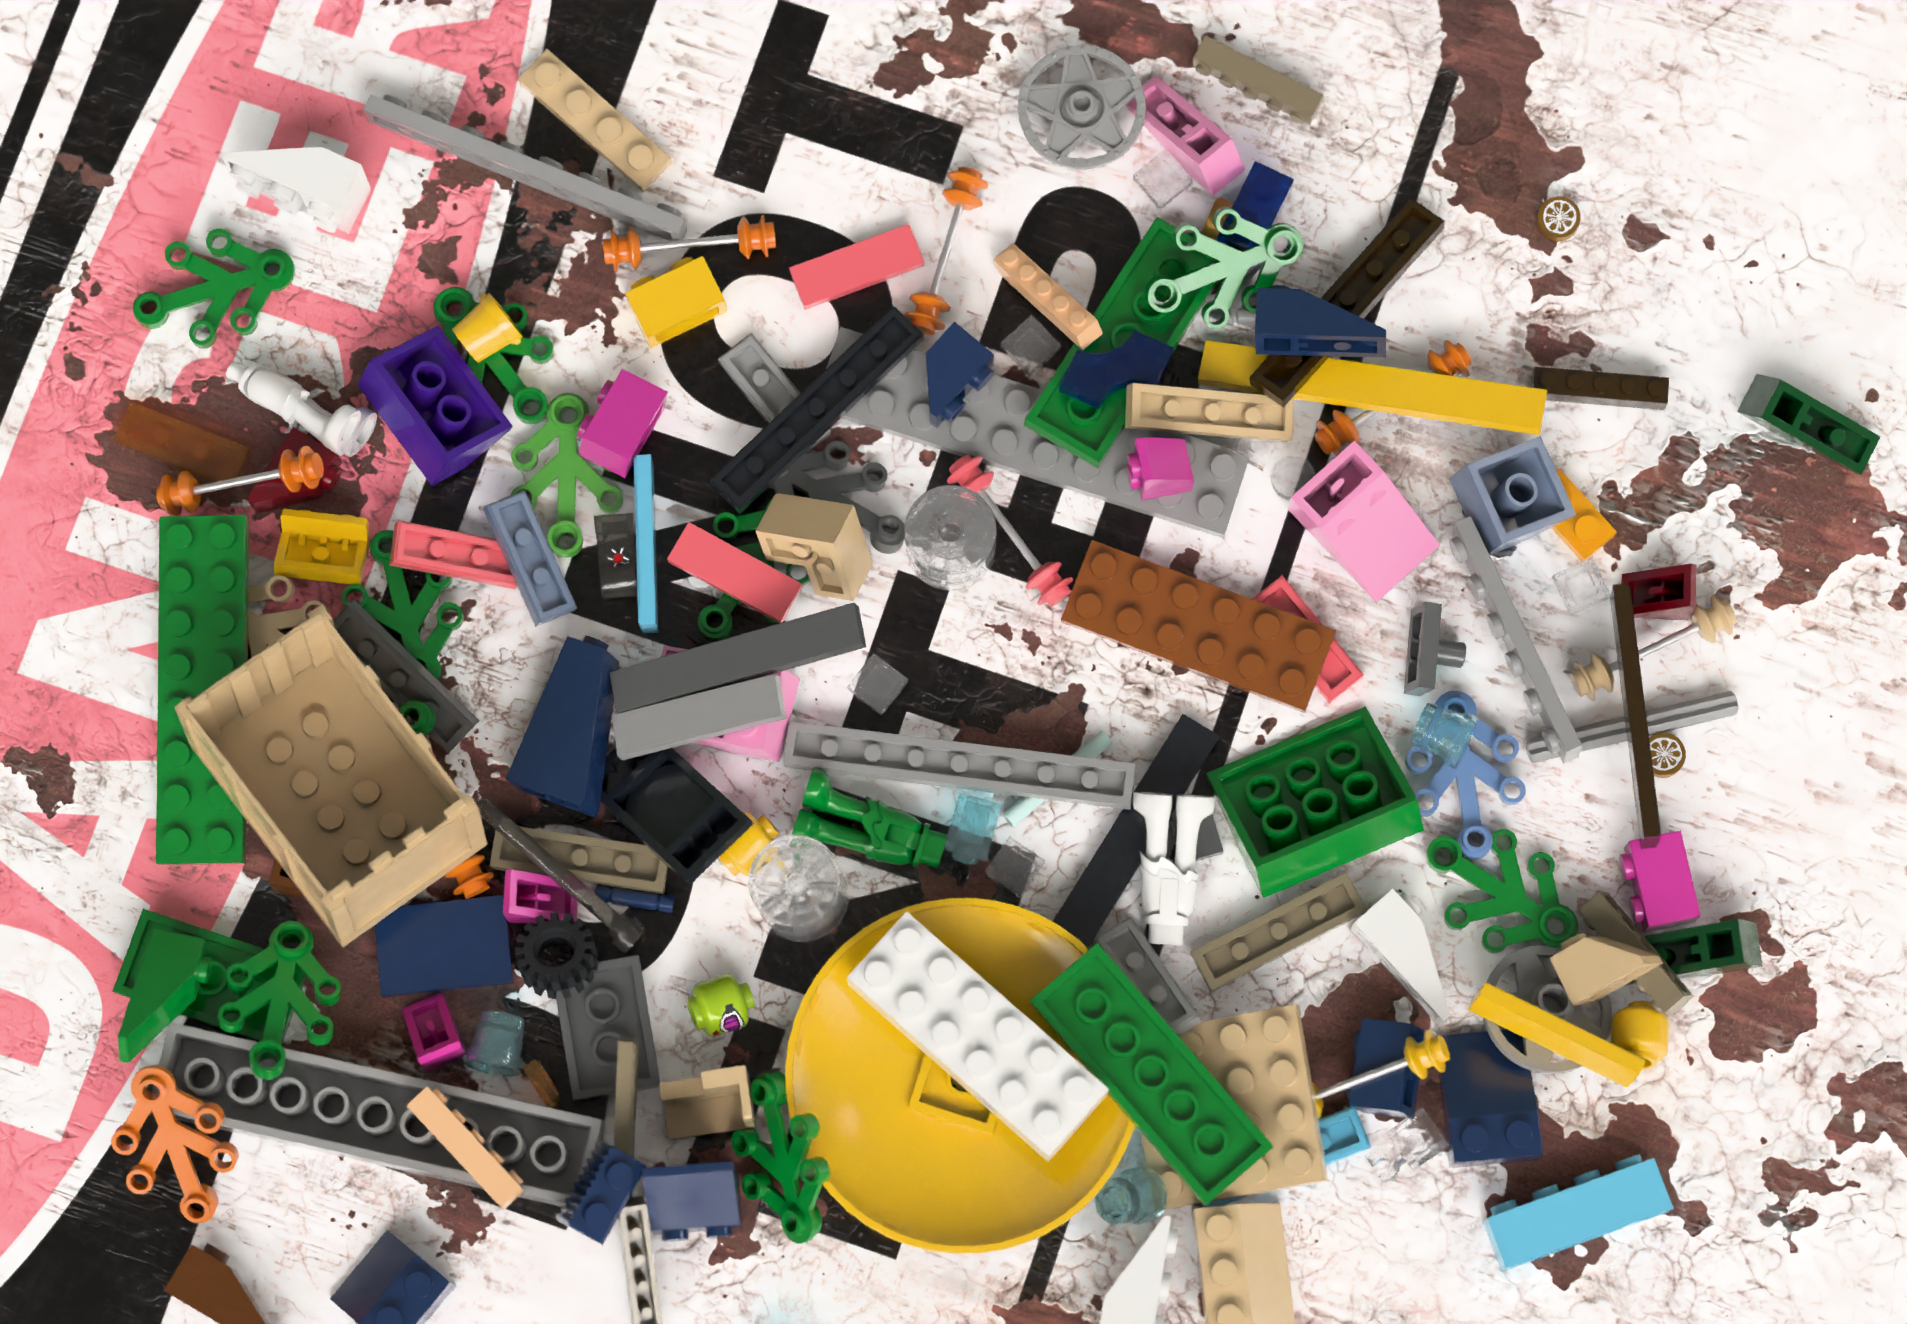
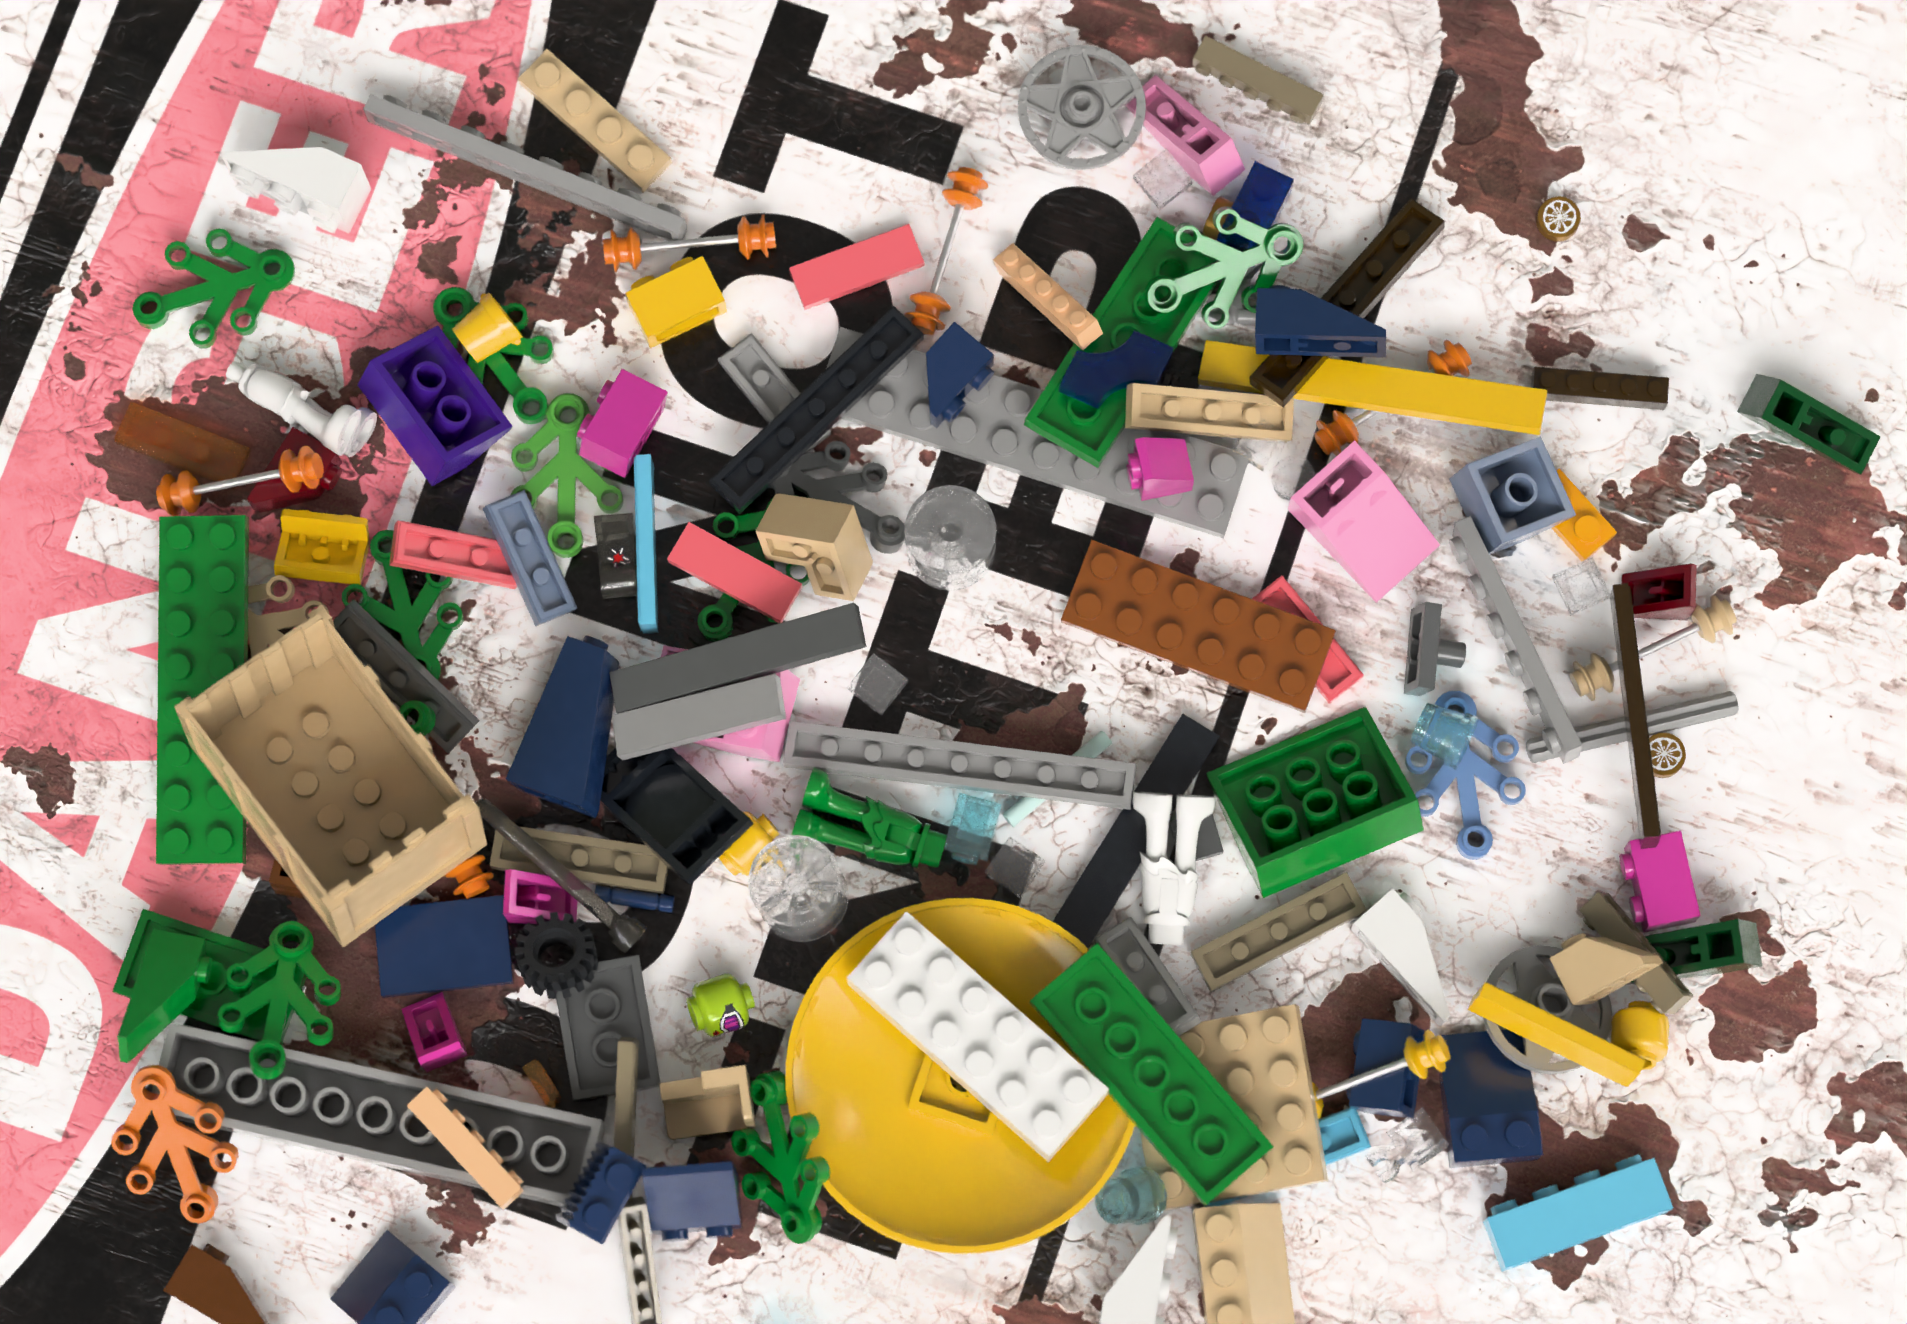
clear light blue piece [463,1011,525,1077] -> none
coral axle [947,454,1073,607] -> none
clear tile [1000,315,1061,377] -> none
green plant [1426,829,1578,954] -> none

